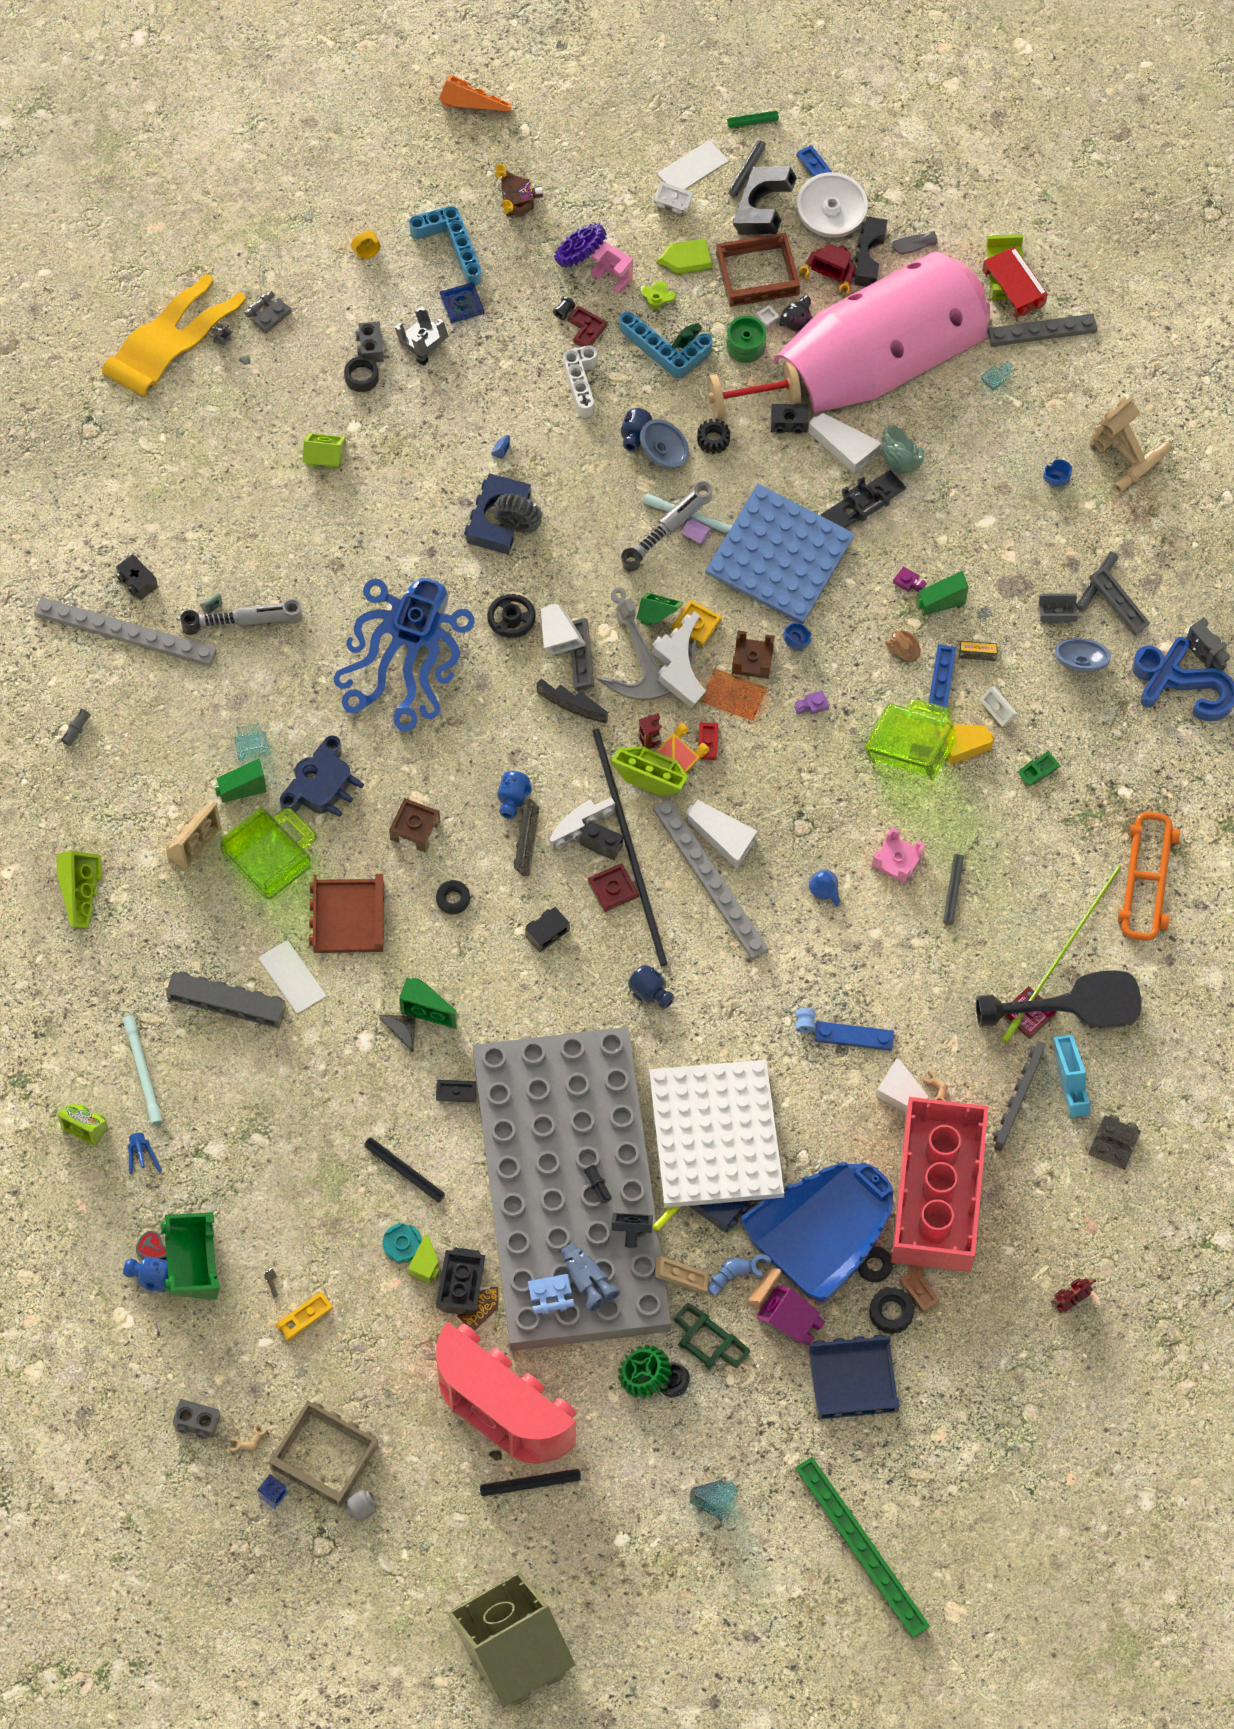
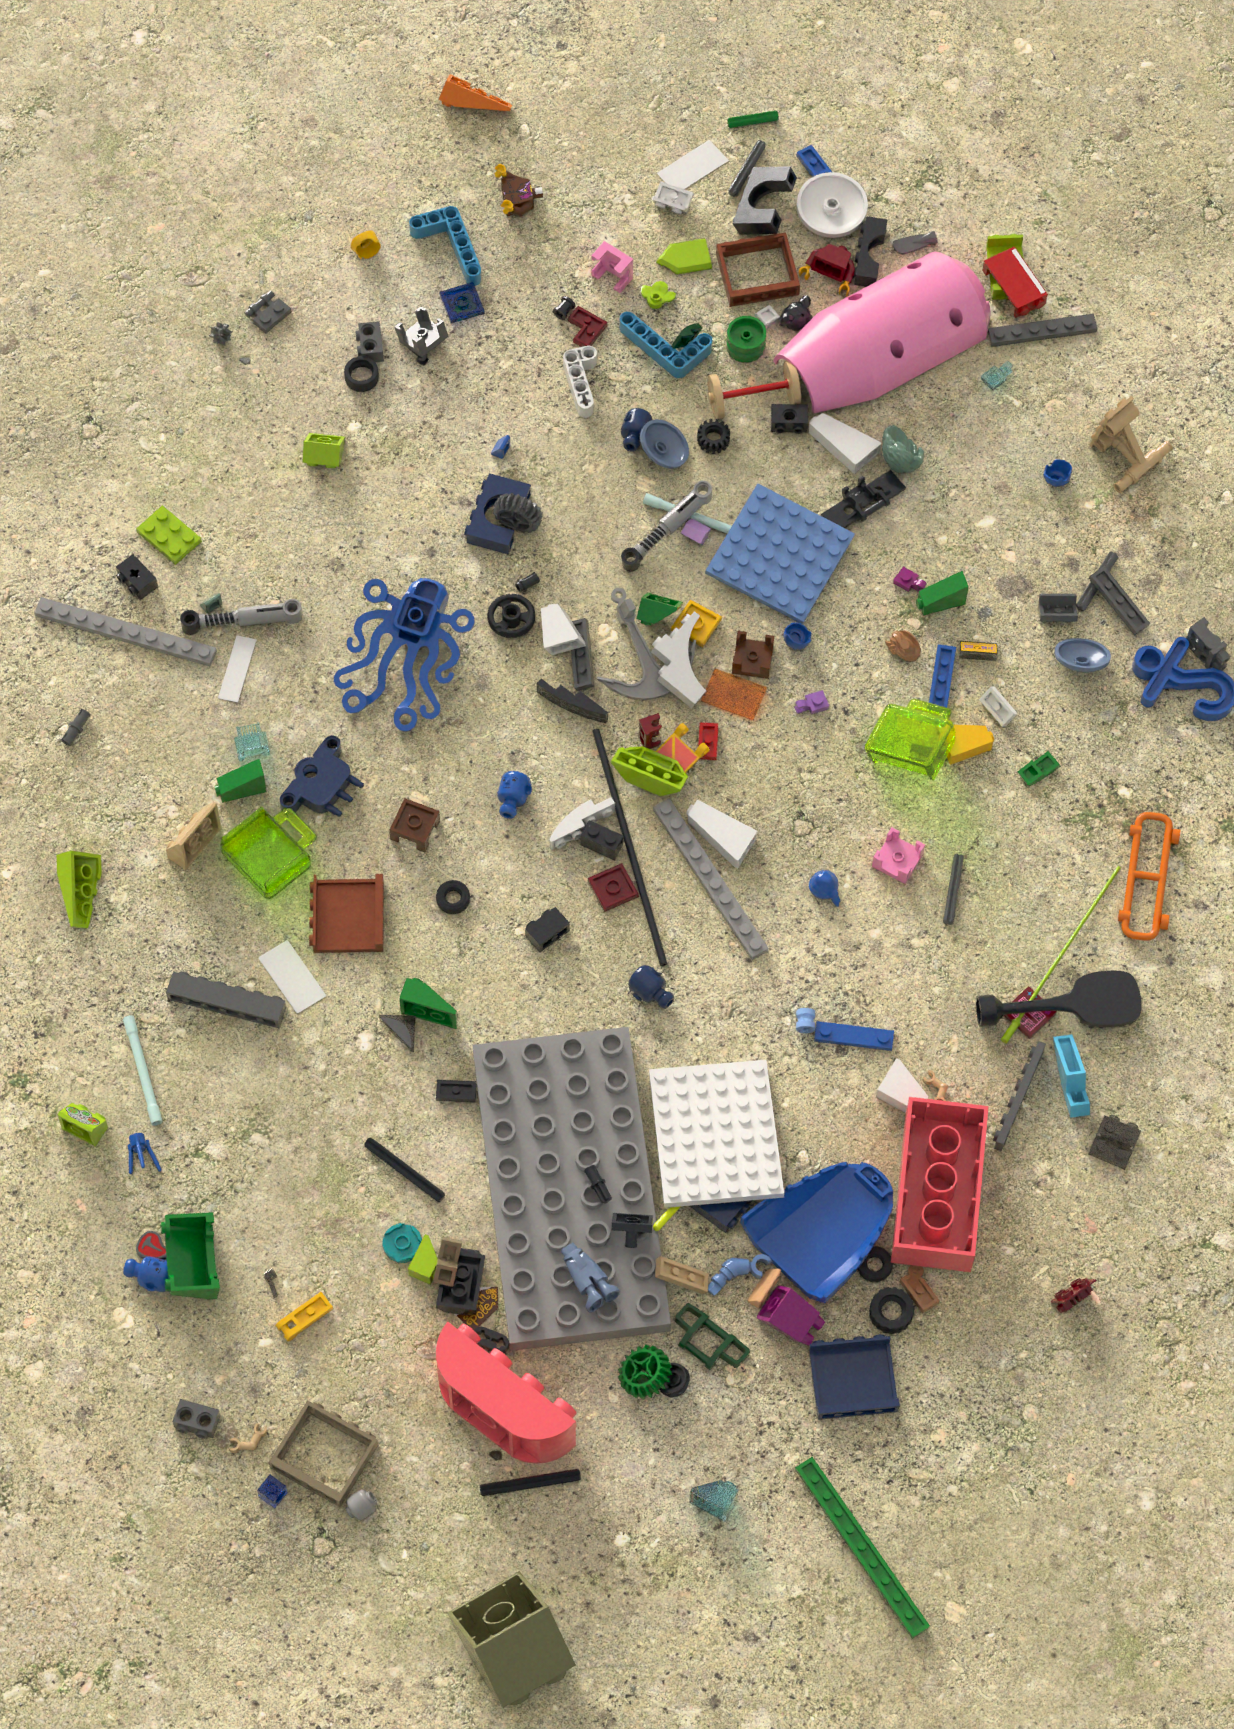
yellow flag [102,274,245,398] -> none
clear smoke plate [514,799,540,876] -> none
light blue plate [528,1274,574,1315] -> none
dark purple gear [554,223,607,268] -> none
none -> lime plate [136,505,202,565]
none -> white sticker [218,636,257,702]
none -> dark tan slope [433,1237,462,1287]
none -> black beam [474,1326,509,1353]
none -> black pin [515,572,540,593]

